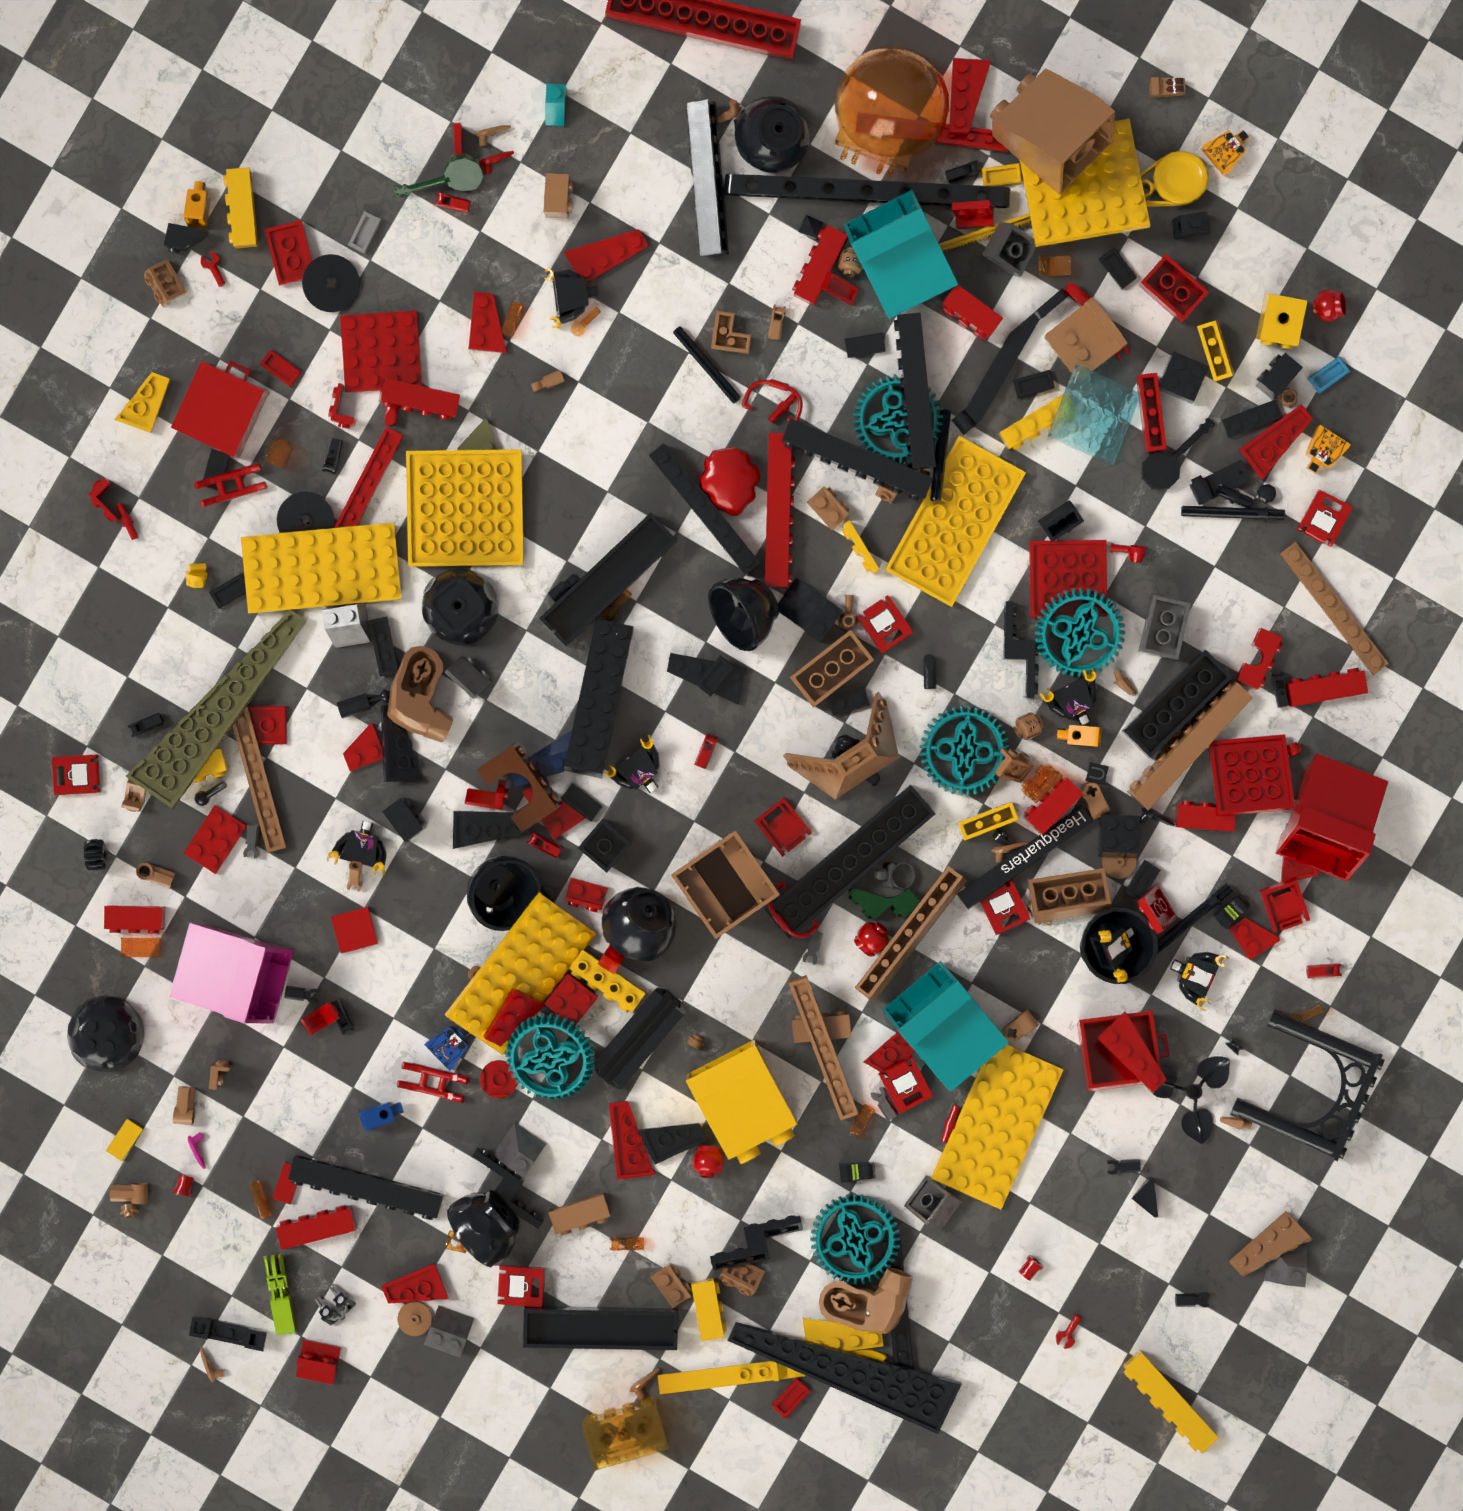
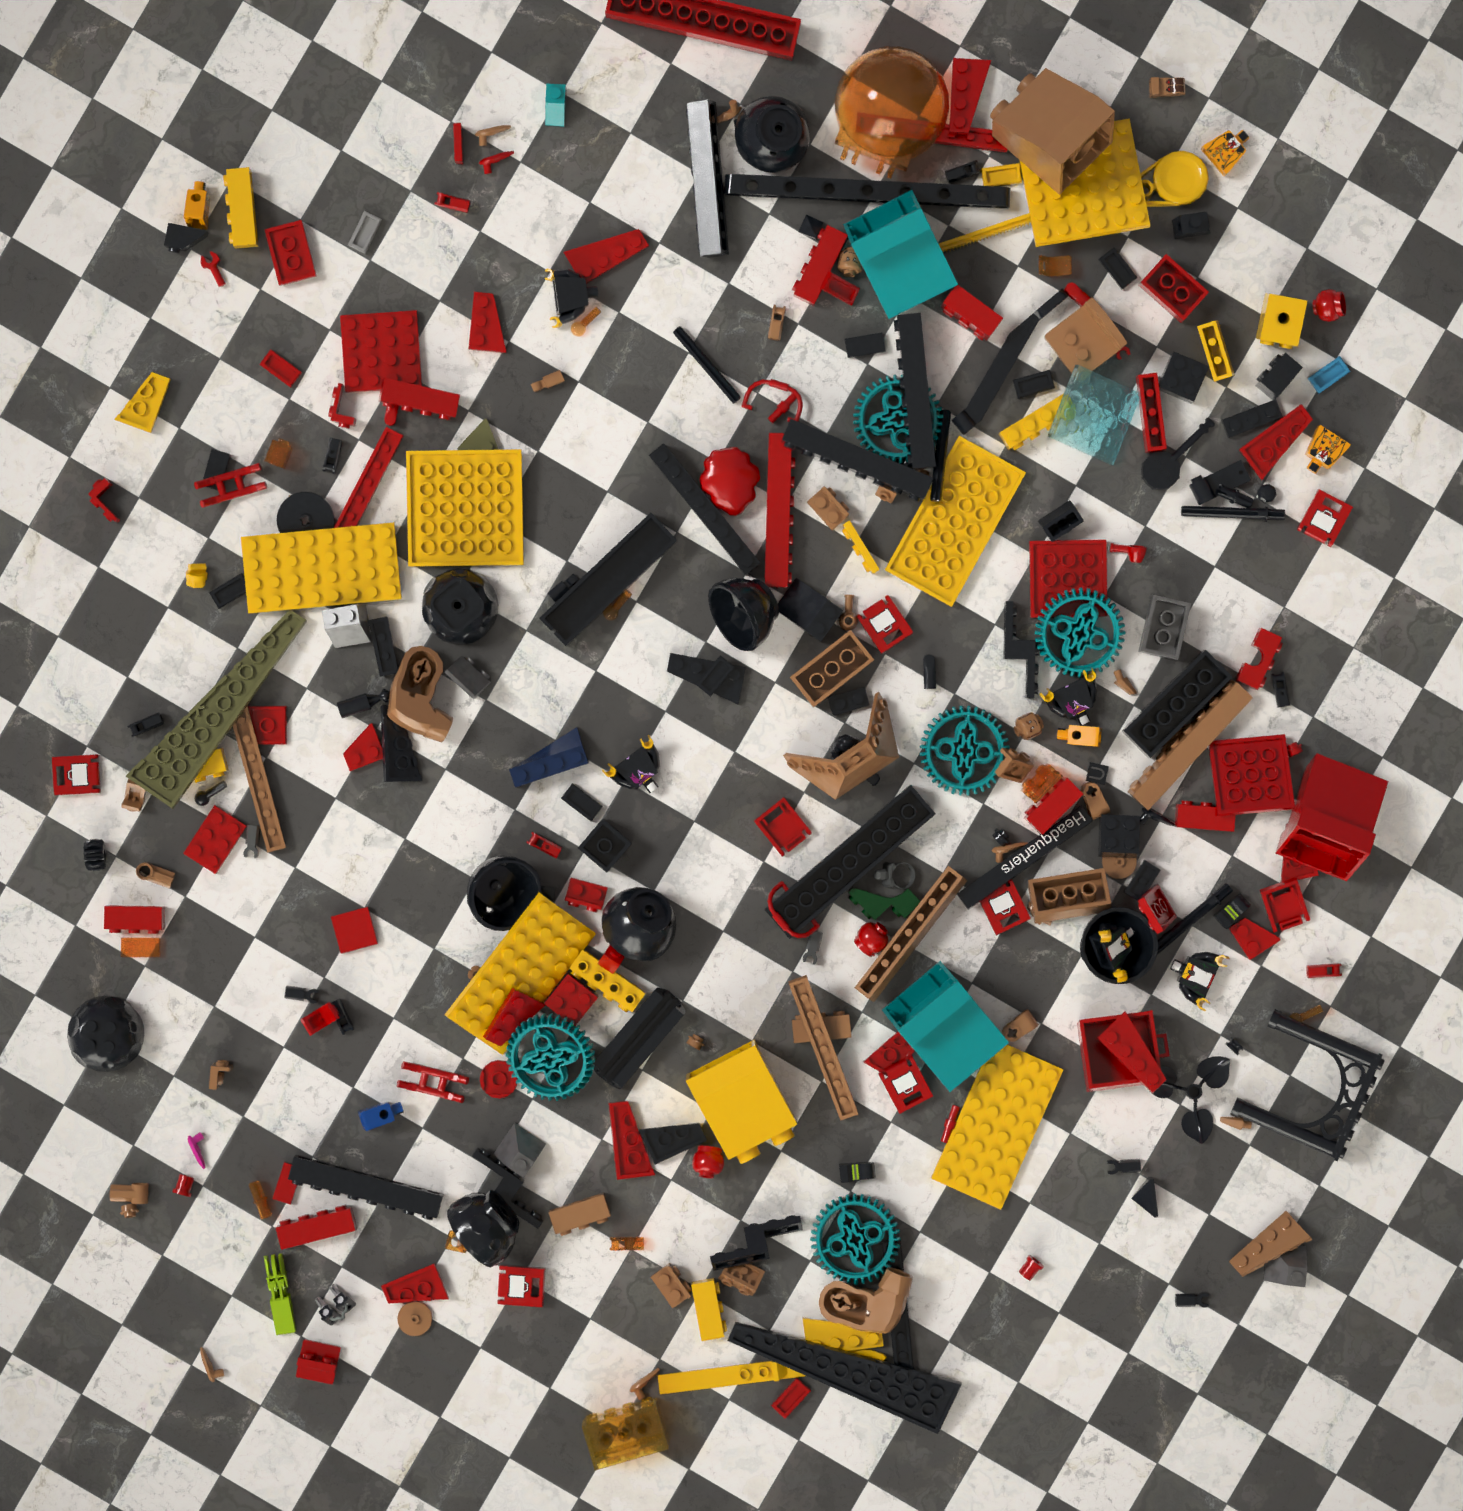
yellow tile [106,1119,143,1161] -> none
red bar [116,503,139,540] -> none
medium nougat bracket [144,259,186,307] -> none
piece [169,923,294,1024] -> none
red container [171,360,270,458] -> none
medium nougat piece [173,1086,196,1125] -> none
black slope [189,1316,267,1352] -> none
black piece [302,254,360,312] -> none
black torso [327,821,387,876] -> none
medium nougat bar [347,861,362,892] -> none
black brick [382,797,427,842] -> none
piece [394,153,484,197] -> none
blue torso [424,1026,470,1071] -> none
flat silver slope [424,1305,474,1358] -> none
black wing [453,811,530,849] -> none
red bracket [465,779,509,810] -> none
reddish brown arch [477,741,562,832] -> none
clear orange bar [502,301,524,337] -> none
red wing [522,786,585,839] -> none
black piece [523,1306,678,1350] -> none
medium nougat brick [543,173,574,218] -> none
black piece [564,619,634,779] -> none
medium nougat piece [671,830,780,939] -> none
red bar [694,733,718,769] -> none
medium nougat brick [711,310,752,354] -> none
clear orange bar [848,1104,876,1140] -> none
flat silver bar [870,1087,898,1121] -> none
flat silver slope [904,1175,961,1232] -> none
red bracket [952,200,994,229] -> none
yellow brick [957,802,1019,841] -> none
dark grey brick [982,222,1037,276] -> none
red bar [1055,1314,1082,1349] -> none
yellow brick [1123,1350,1219,1453] -> none
medium nougat plate [1279,388,1298,407] -> none
medium nougat plate [1280,542,1389,675] -> none
red brick [1286,668,1368,707] -> none

